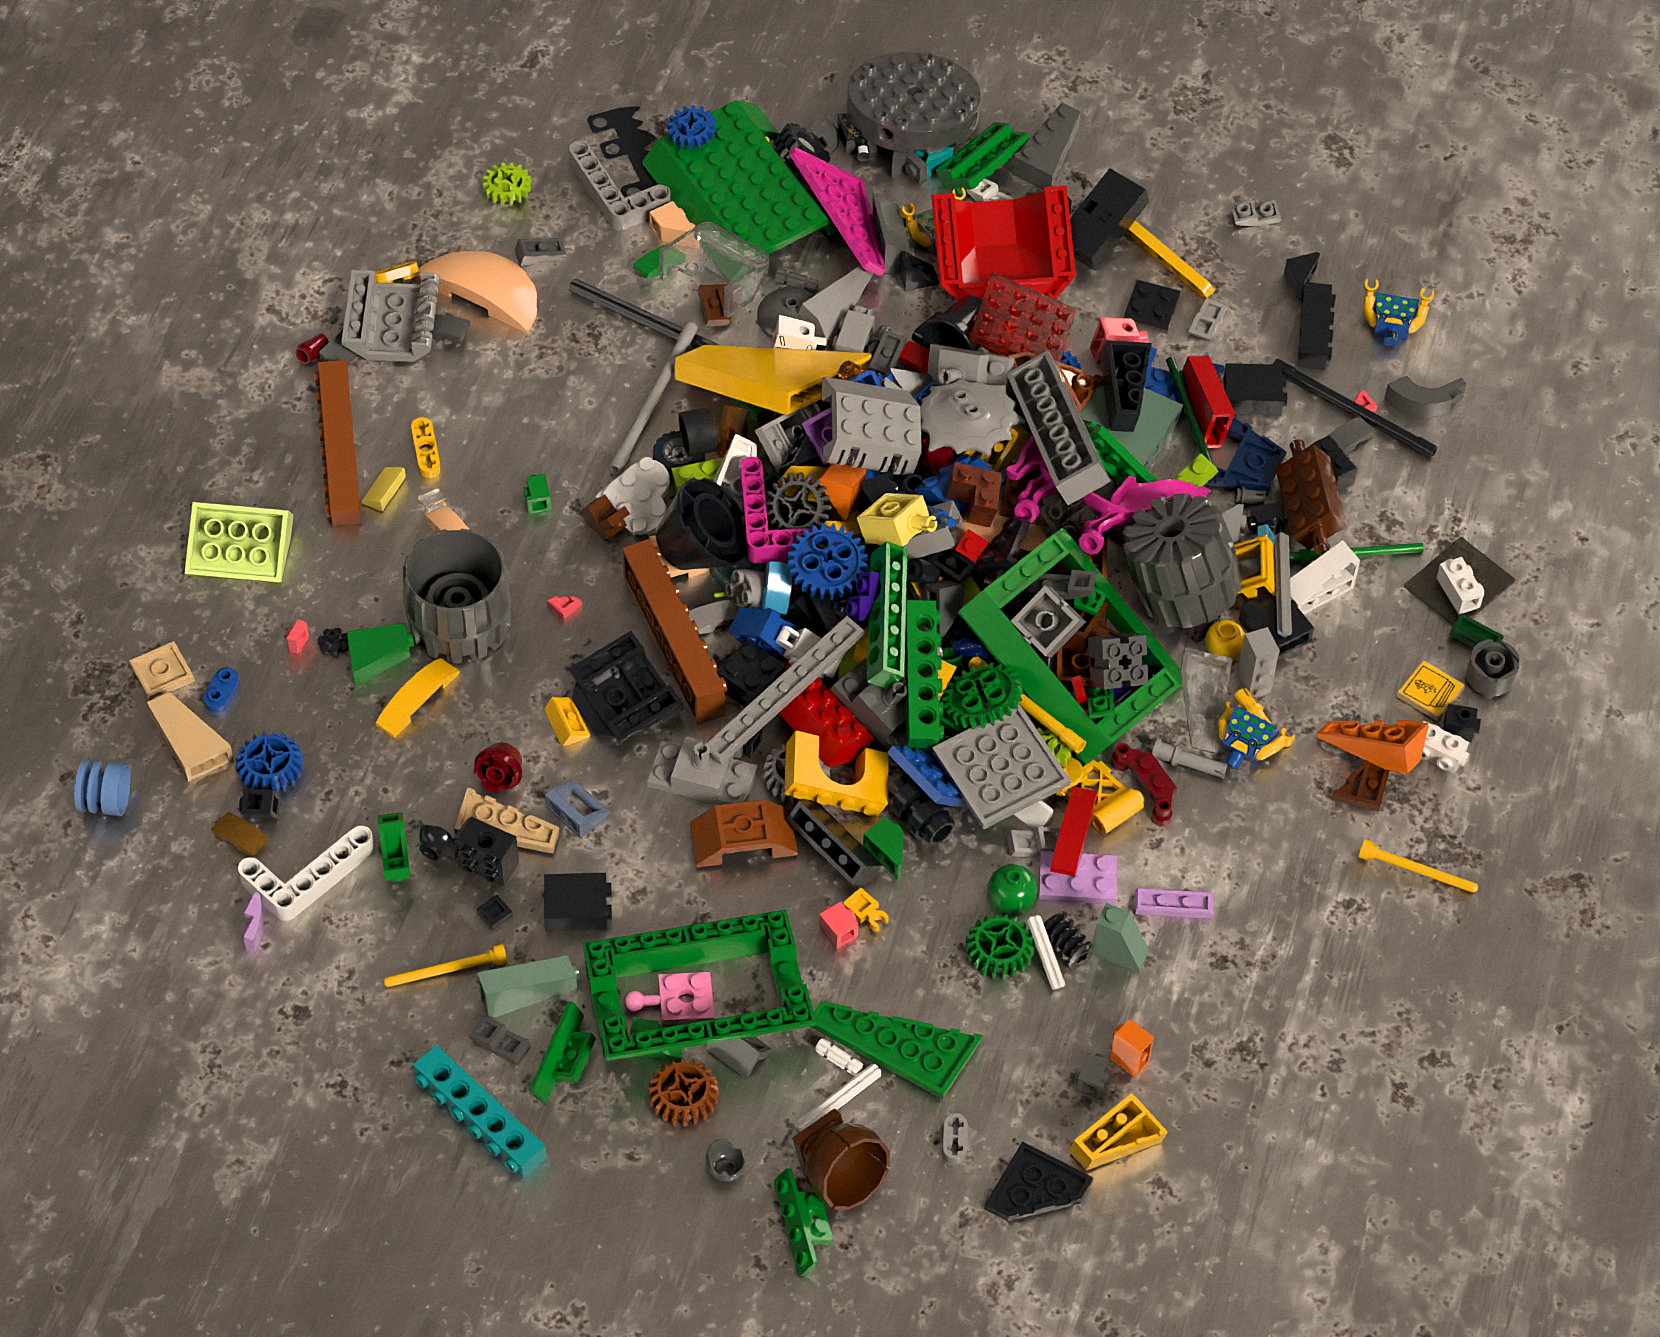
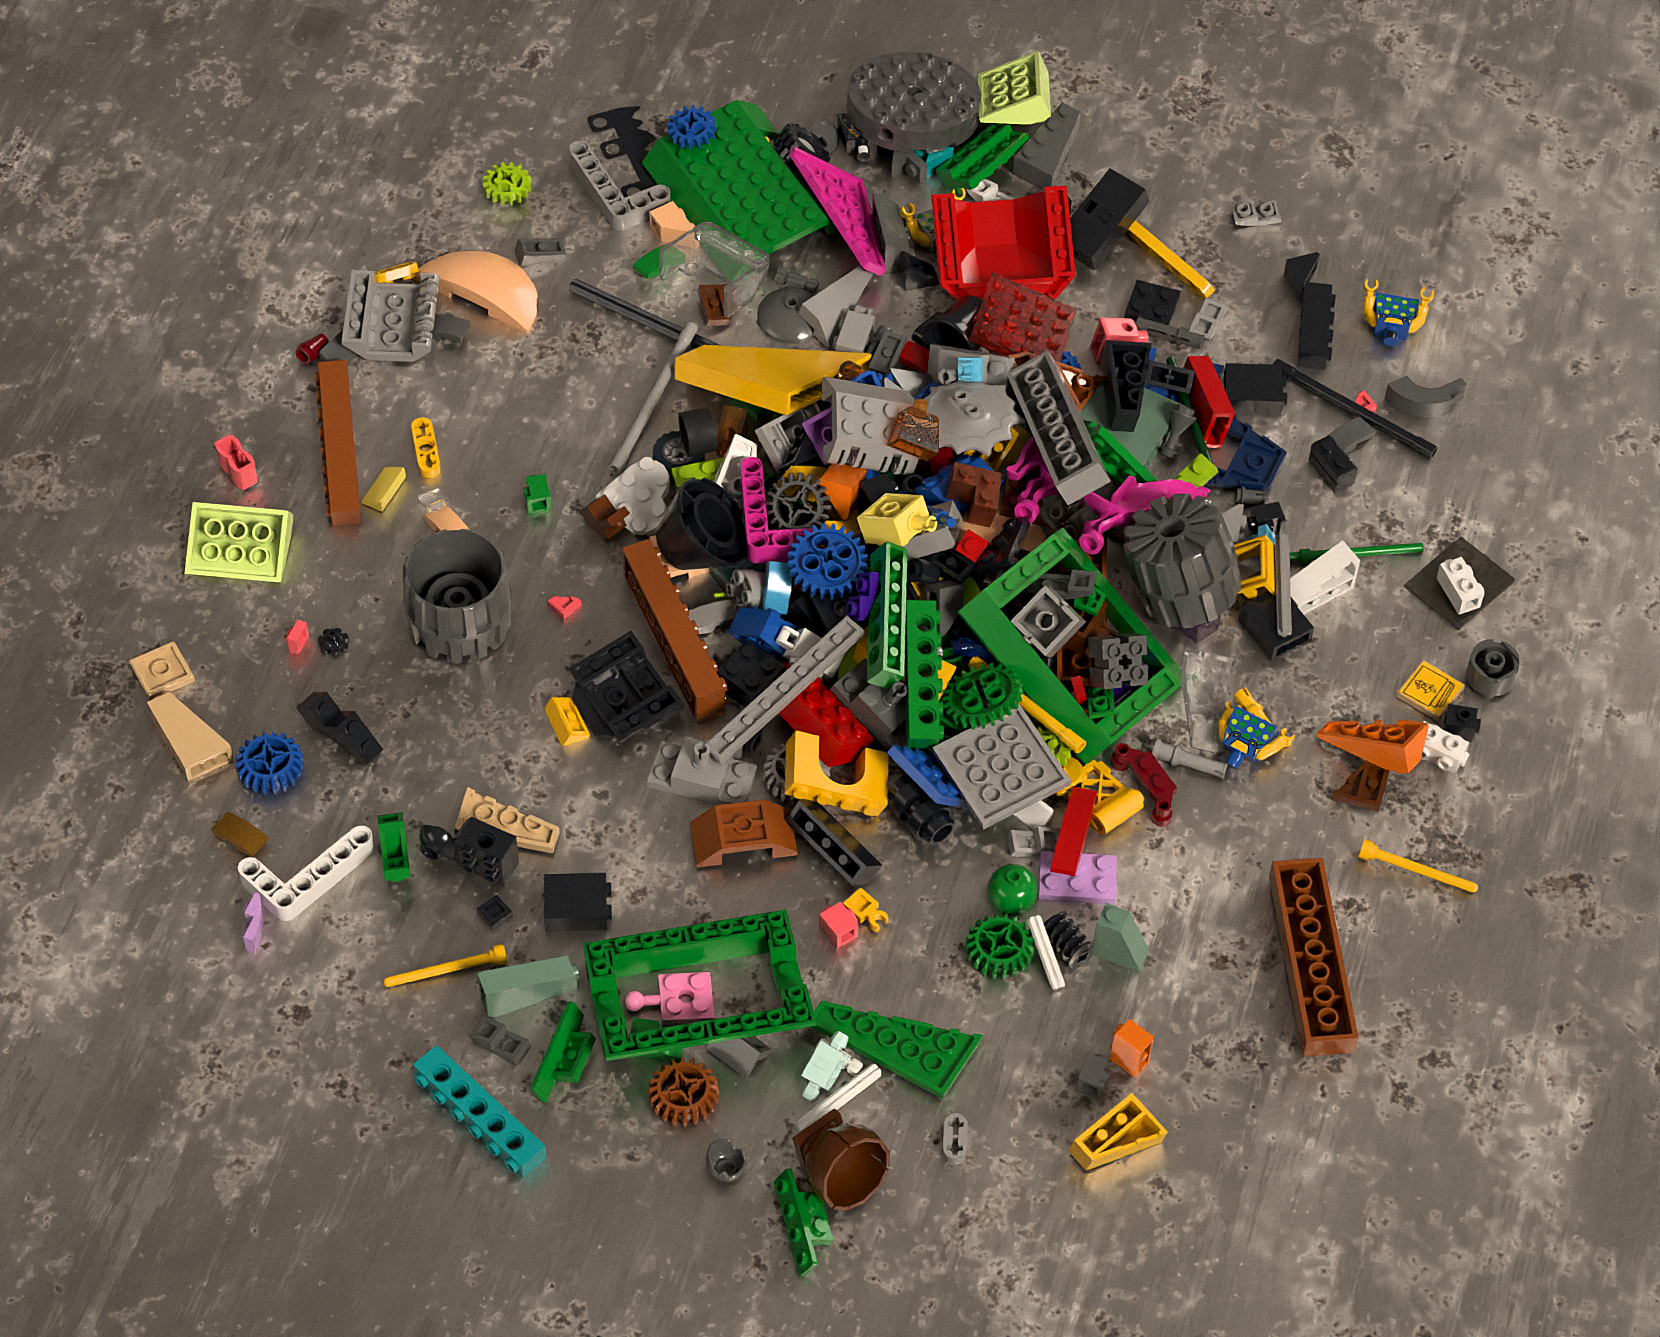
medium blue wheel [74,759,131,816] -> none
blue plate [203,667,240,713] -> none
black brick [239,789,281,820] -> none
green slope [347,623,414,685] -> none
yellow slope [375,658,460,738] -> none
dark red cone [474,742,522,793] -> none
sand blue tile [545,780,610,839] -> none
white torso [771,315,826,351] -> none
green slope [863,816,903,879] -> none
black plate [984,1141,1094,1221] -> none
lavender tile [1135,888,1213,919] -> none
yellow piece [1205,620,1245,664] -> none
light grey brick [1237,627,1280,697] -> none
reddish brown brick [1275,439,1347,553] -> none
dark green tile [1449,613,1504,648] -> none
none -> coral brick [215,434,258,490]
none -> black arch [296,692,383,765]
none -> light aqua piece [801,1031,849,1101]
none -> clear orange torso [887,399,939,461]
none -> medium azure tile [958,357,983,382]
none -> yellowish green slope [978,51,1051,125]
none -> dark grey pin [1136,316,1205,350]
none -> black slope [1145,360,1195,394]
none -> dark grey piece [1160,404,1196,458]
none -> dark orange brick [1269,858,1359,1057]

